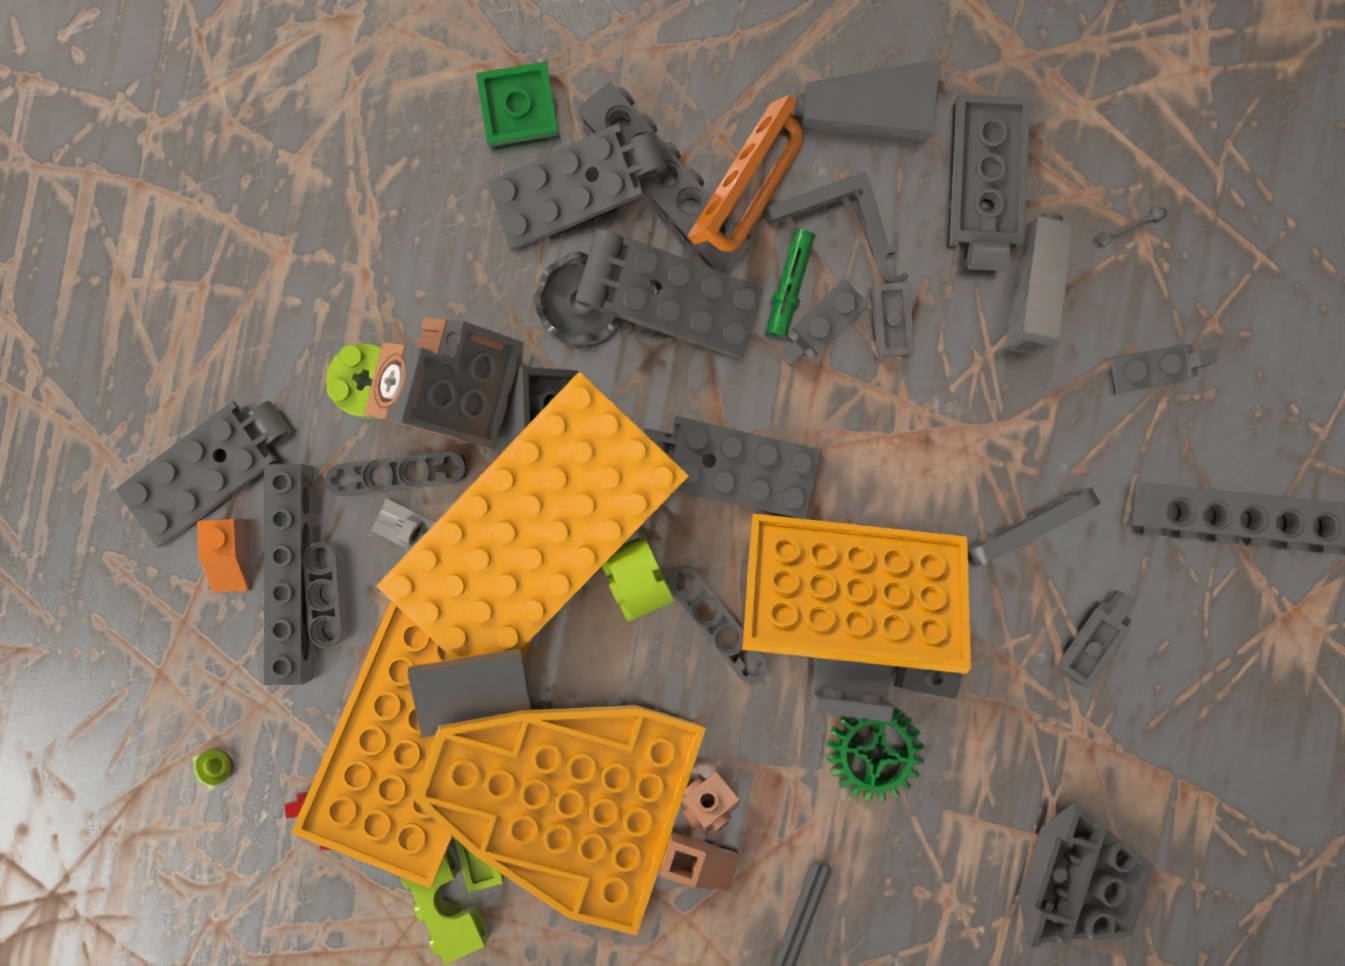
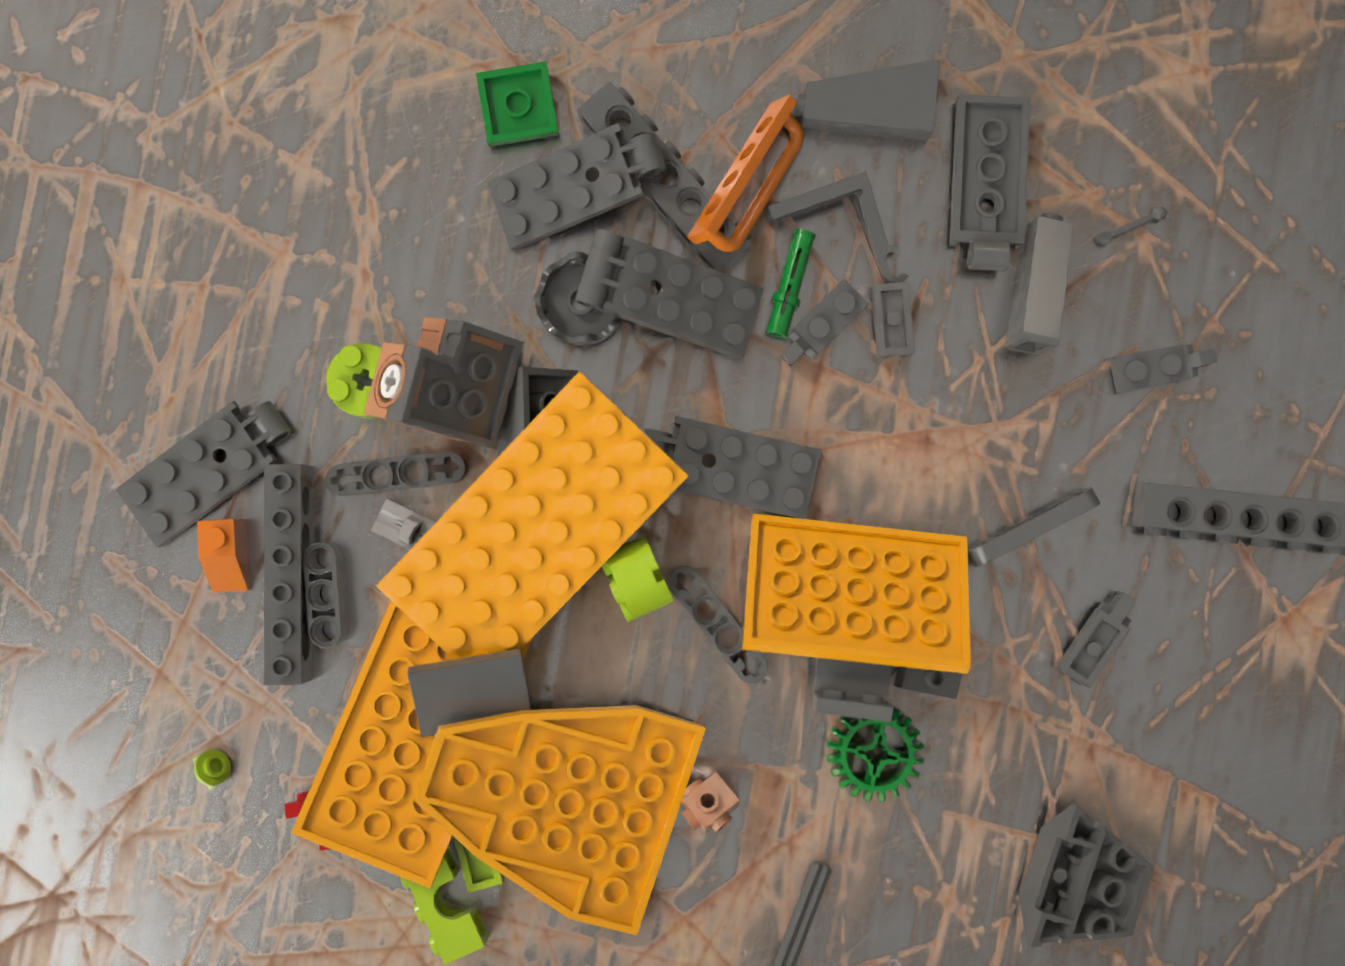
nougat slope [660,831,740,890] -> none

